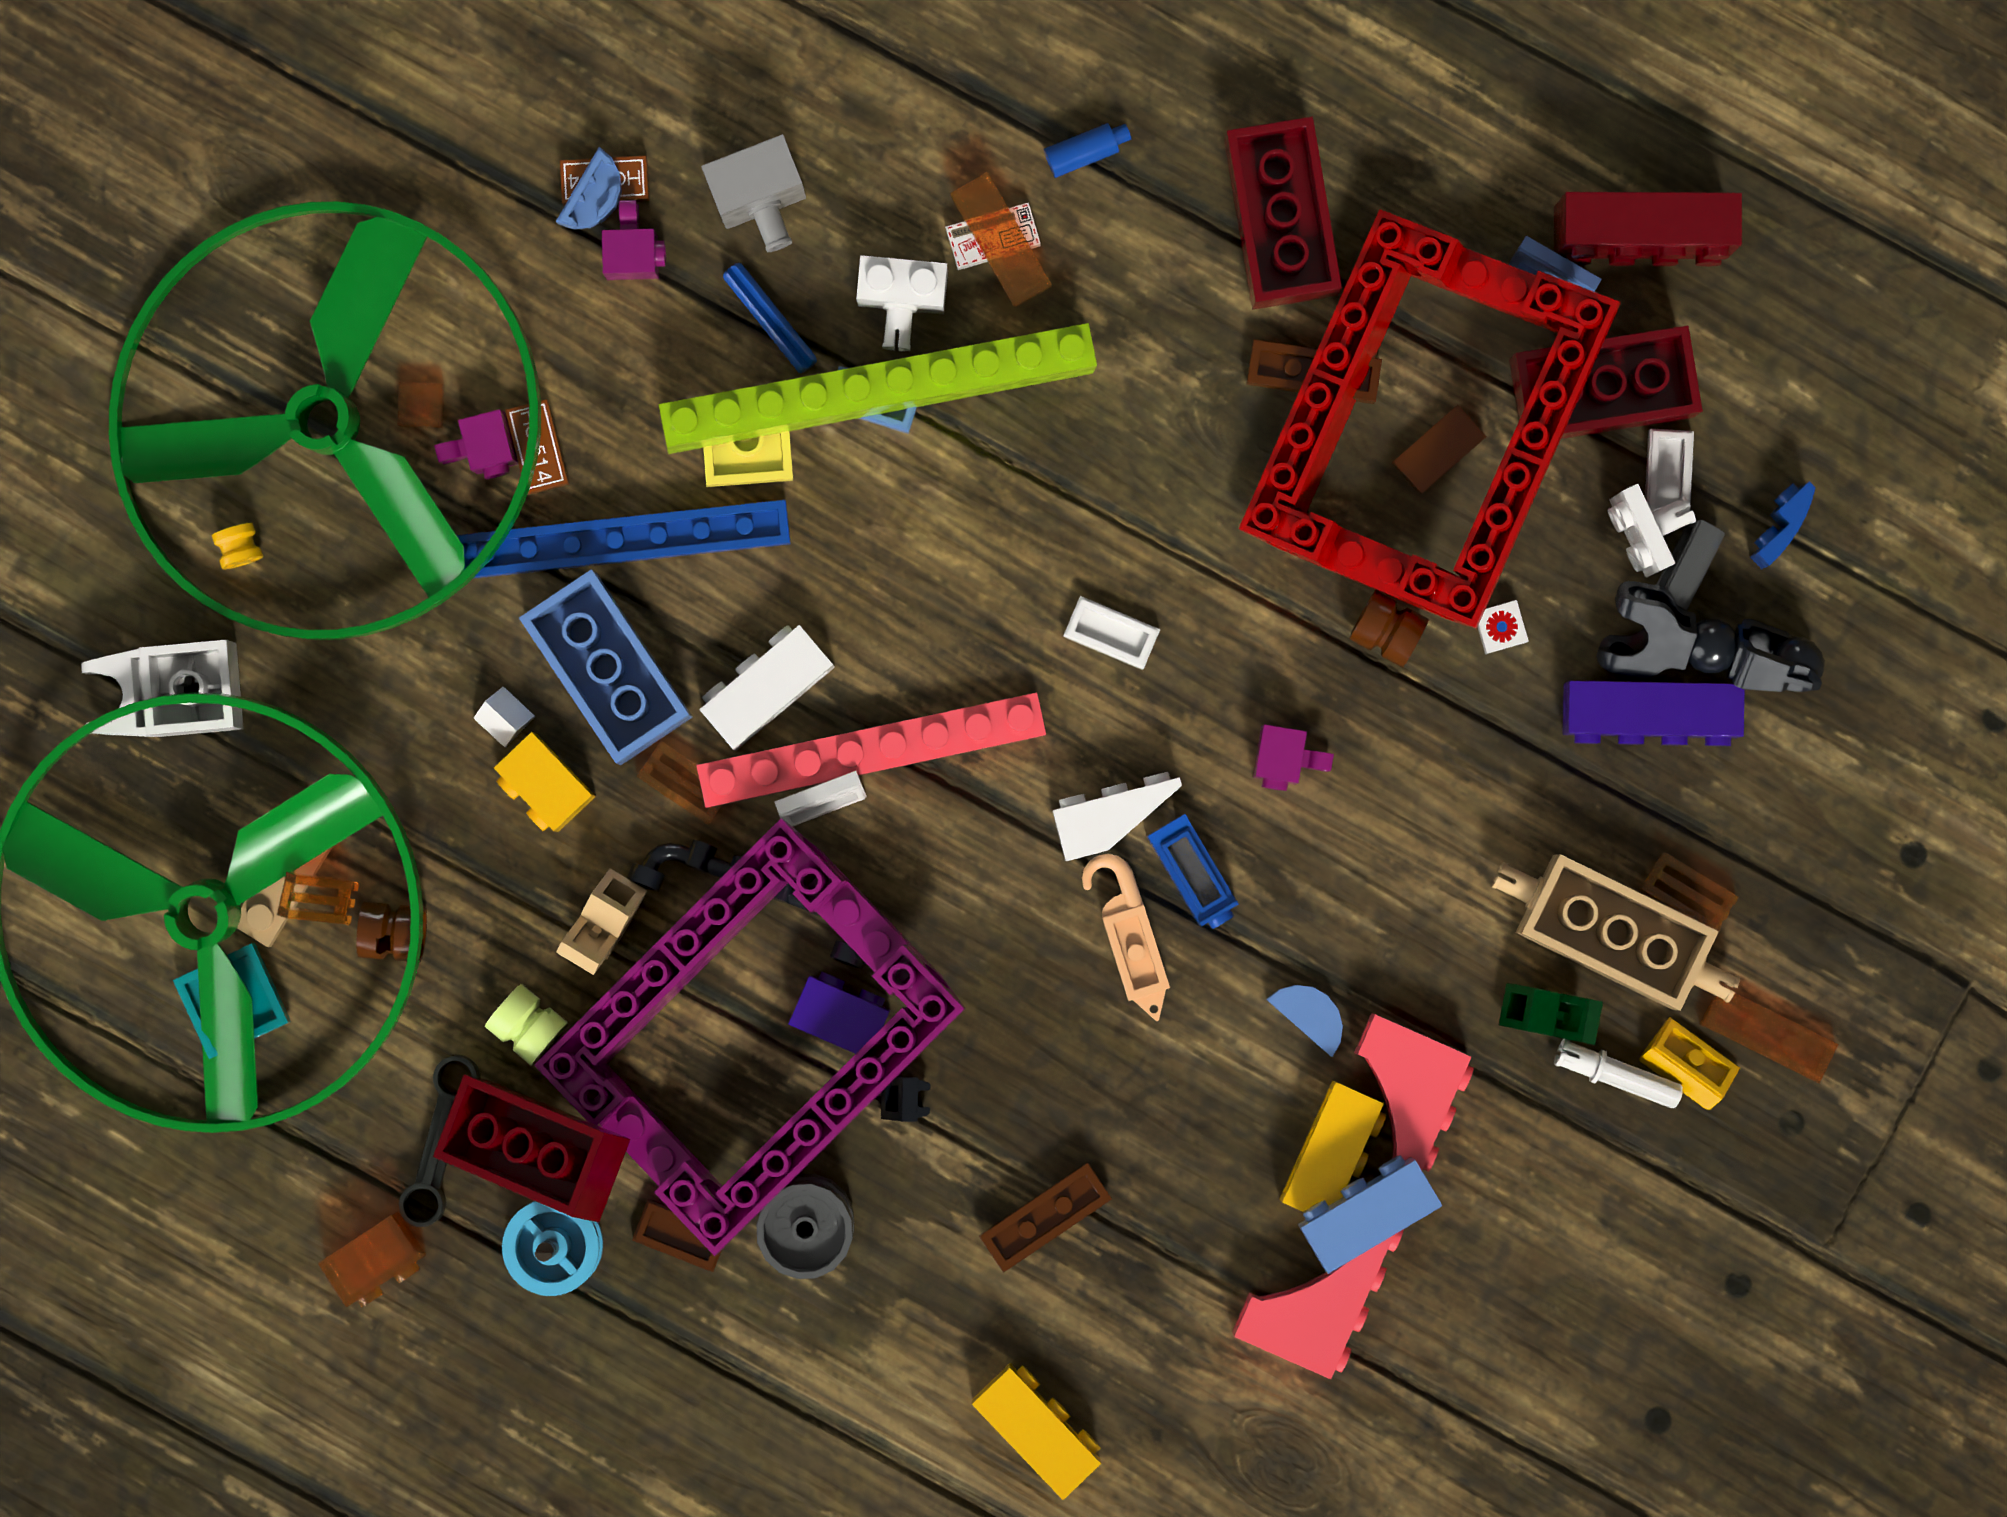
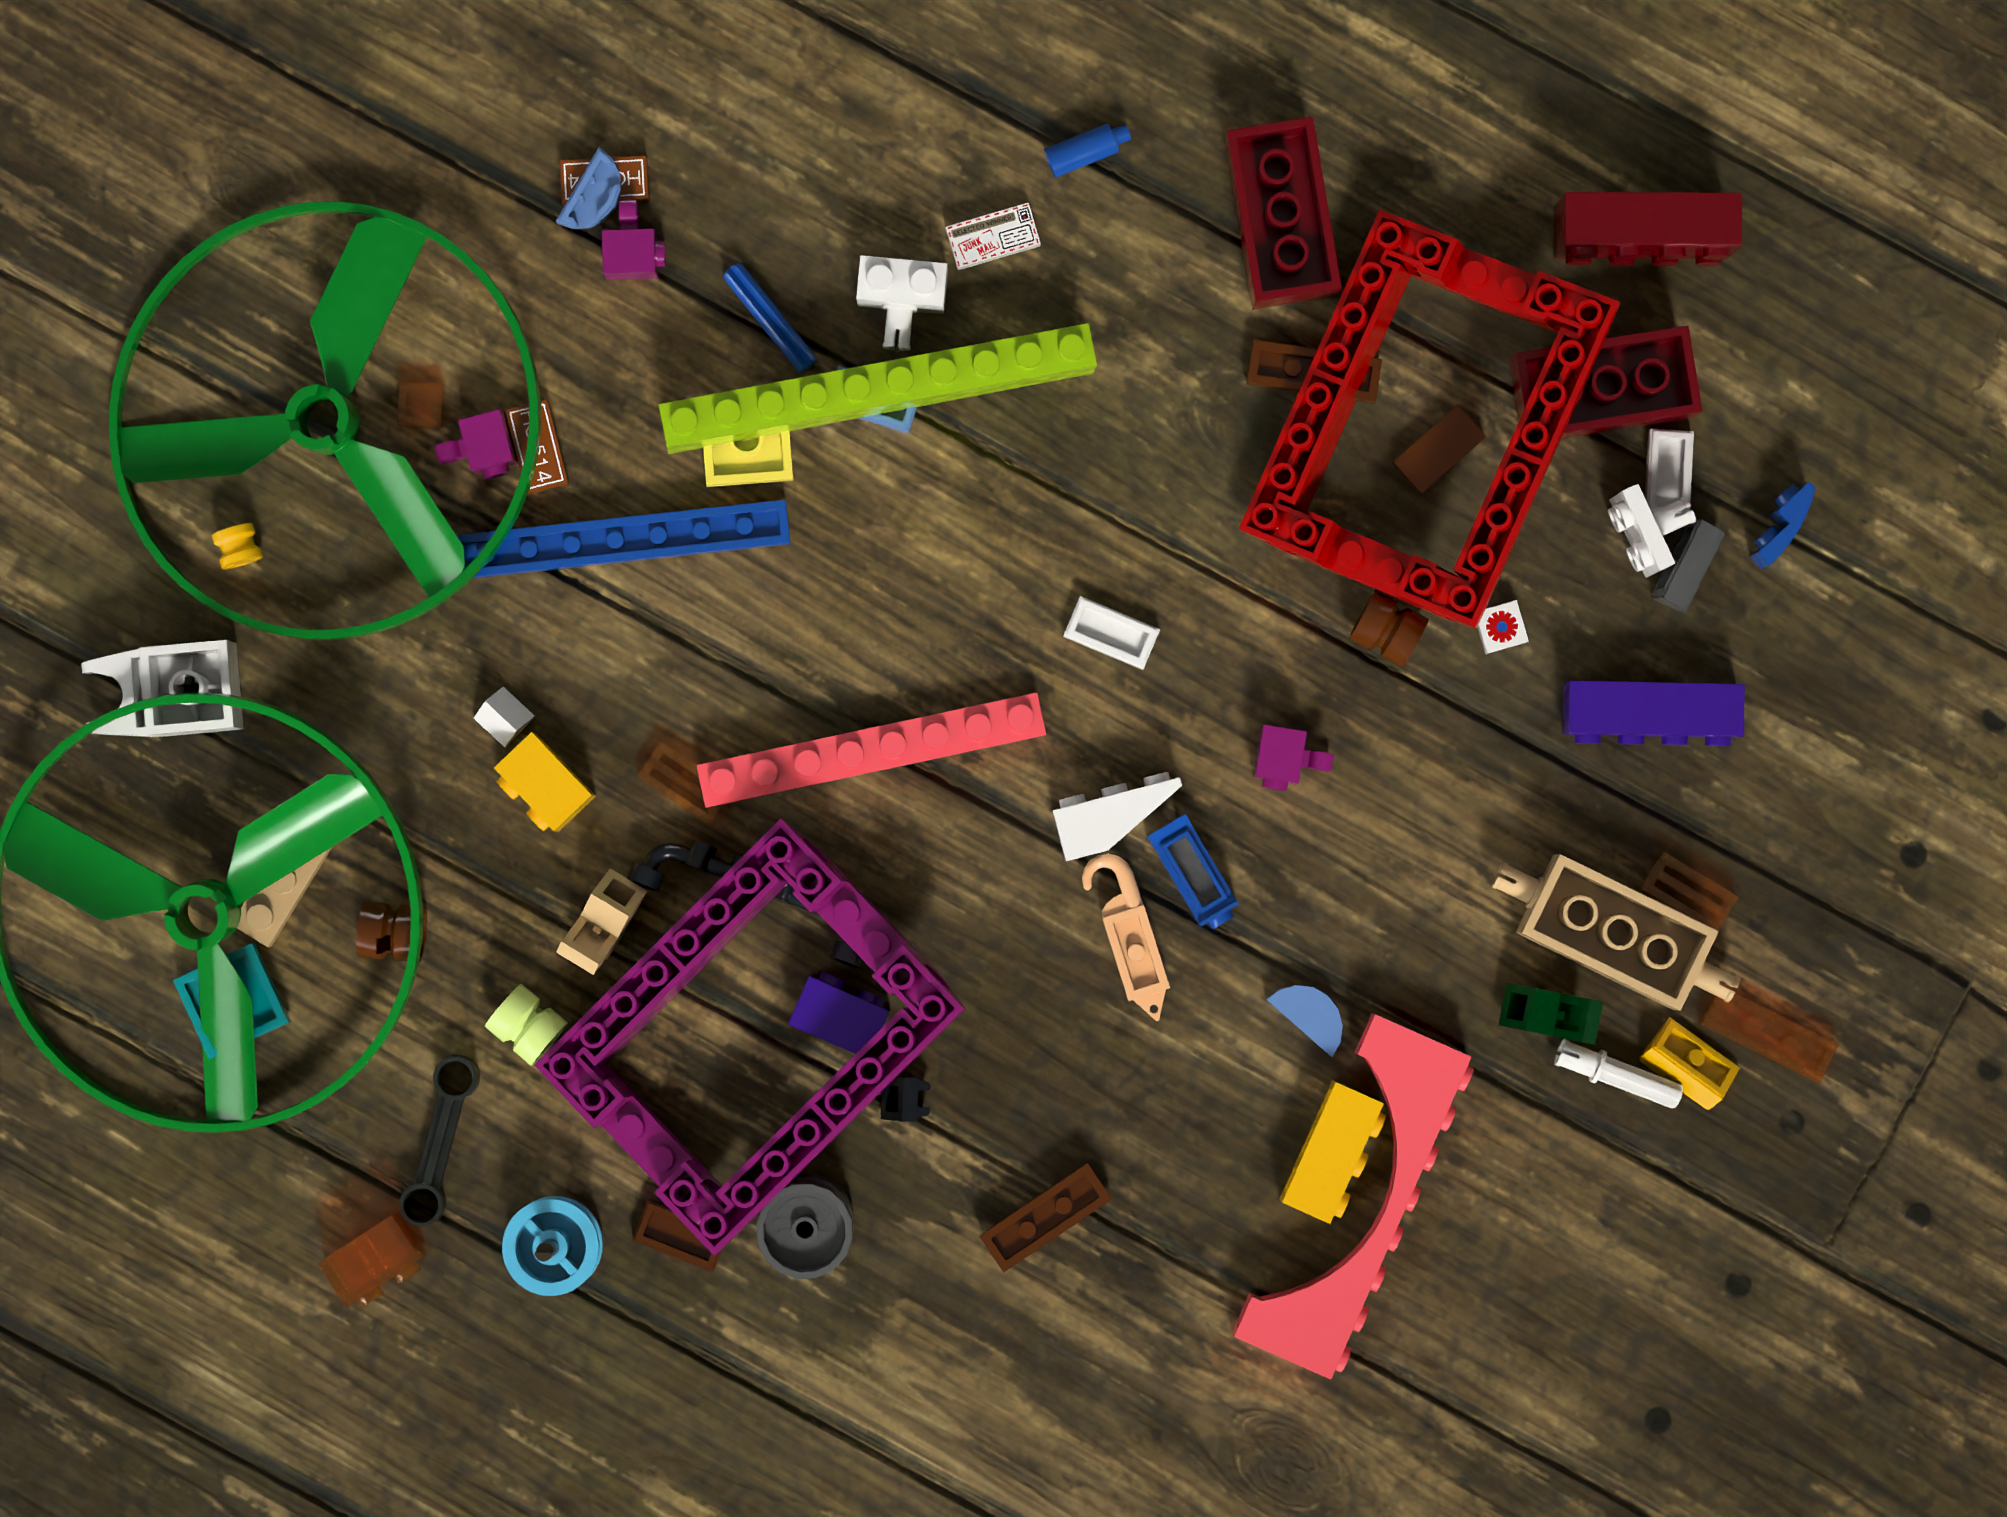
clear orange tile [277,872,359,925] -> none
dark red brick [433,1074,631,1222] -> none
medium blue brick [519,569,693,765] -> none
white brick [699,625,835,751] -> none
light grey brick [701,134,806,252] -> none
white tile [775,771,867,827] -> none
clear orange tile [950,172,1052,308] -> none
yellow brick [972,1363,1101,1500] -> none
medium blue brick [1298,1155,1442,1274] -> none
medium blue tile [1509,236,1602,292] -> none
black piece [1596,581,1825,692] -> none

